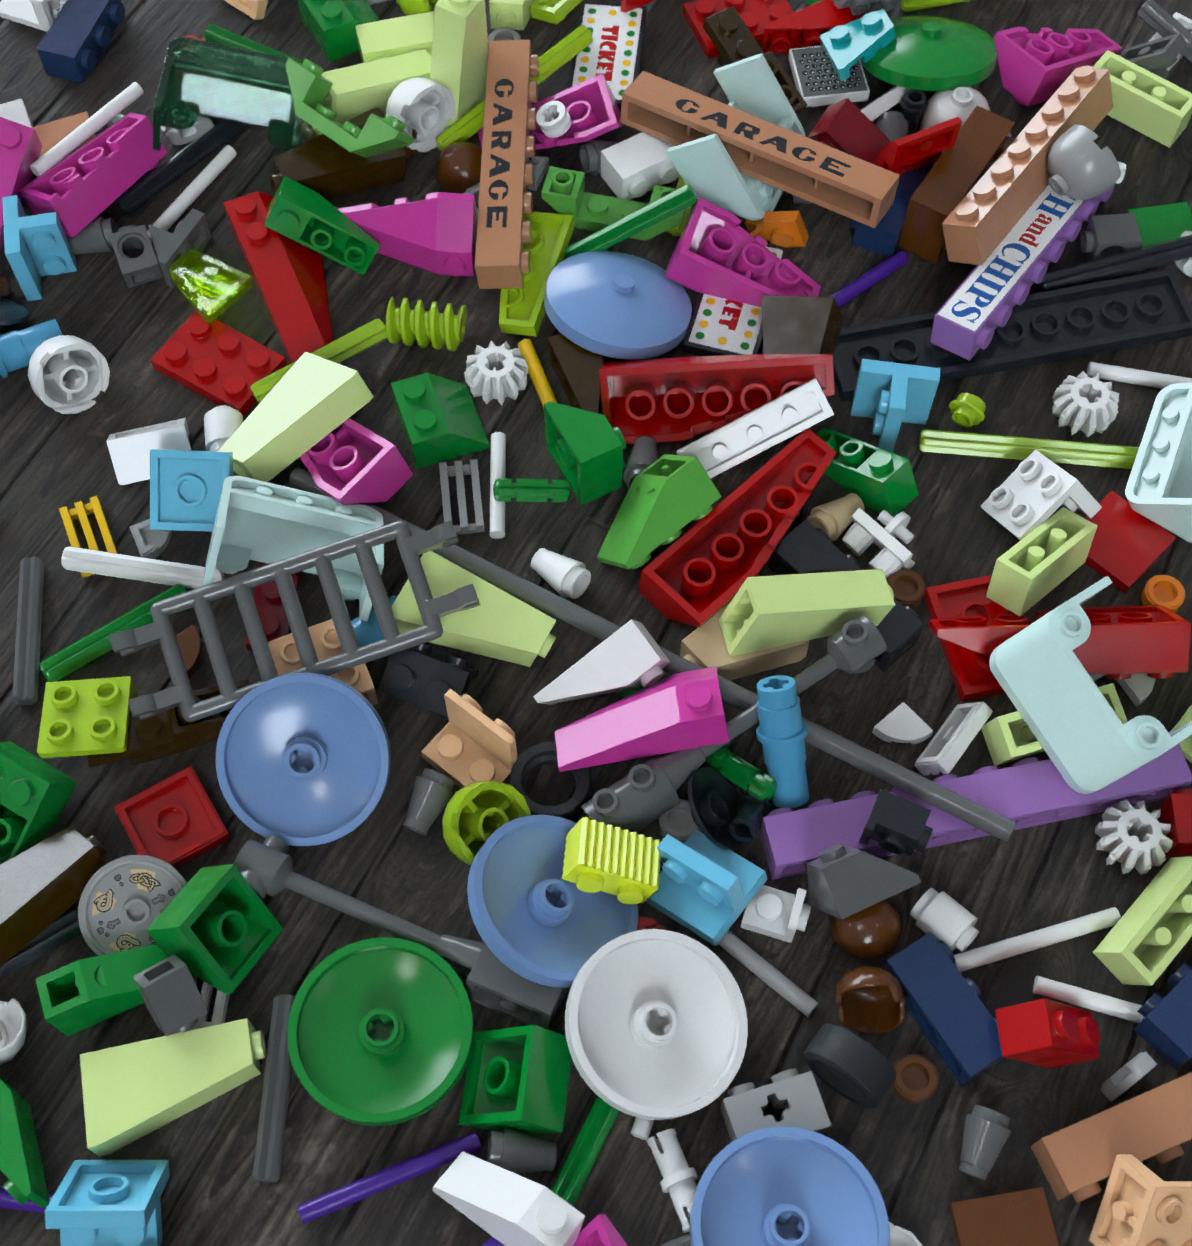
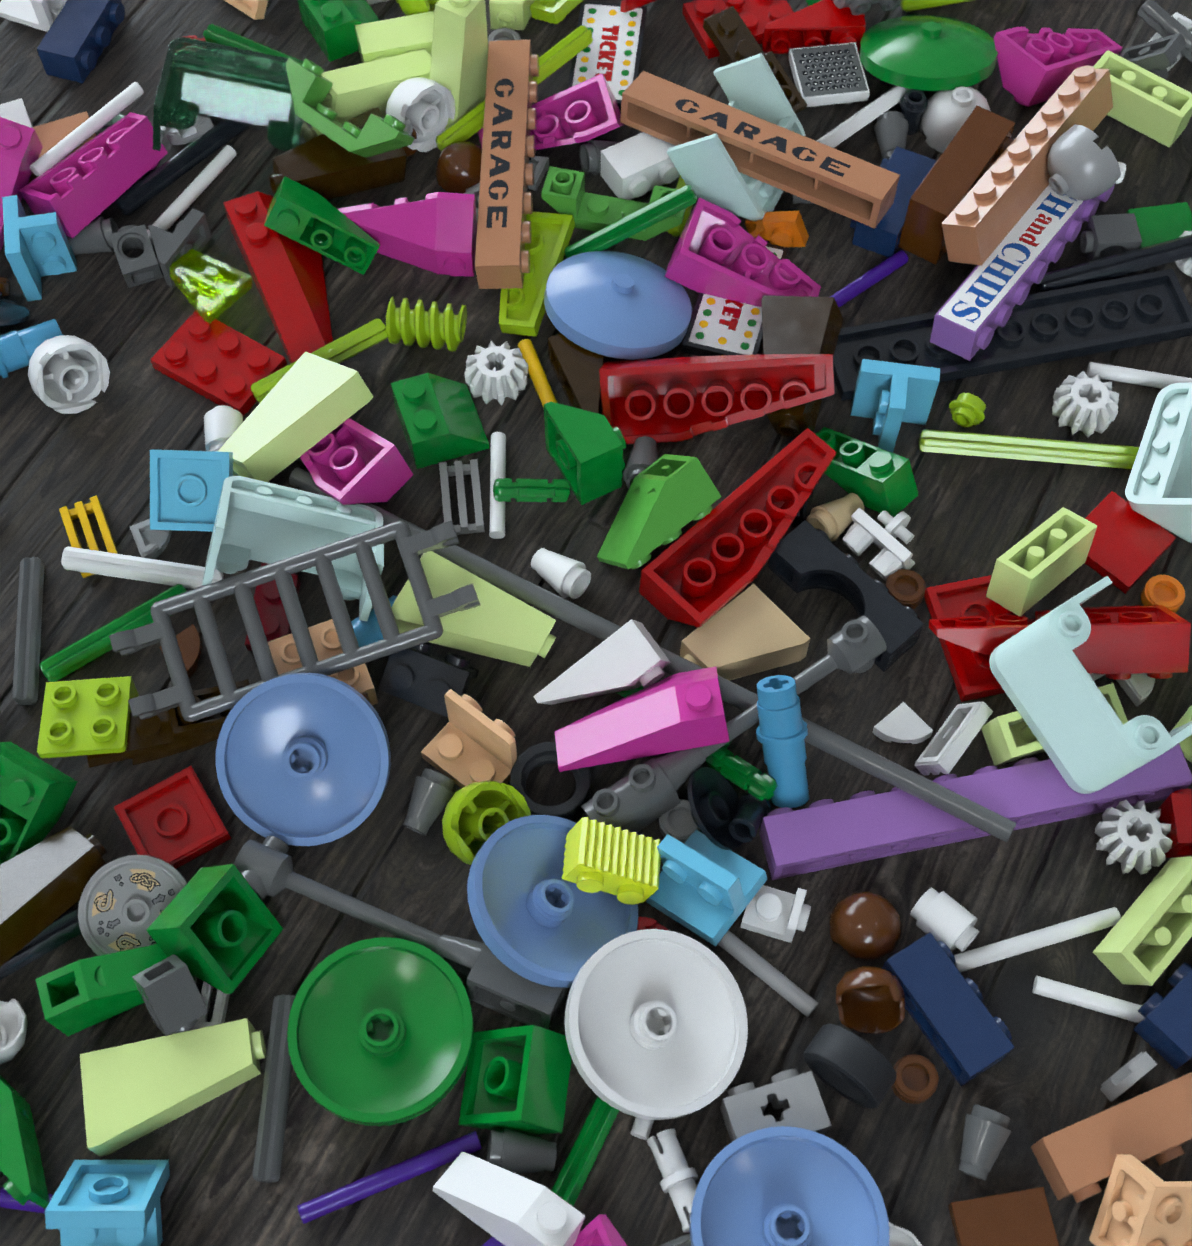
white panel [106,418,192,485] -> none
white bush [536,101,572,138] -> none
white tile [676,378,834,479] -> none
yellowish green slope [719,569,895,656] -> none
dark grey slope [807,843,921,920] -> none
dark red brick [808,98,892,164] -> none
wing [820,9,896,82] -> none
black brick [859,789,933,856] -> none
red slope [874,117,962,175] -> none
white bracket [981,450,1102,540] -> none
red brick [995,998,1100,1069] -> none

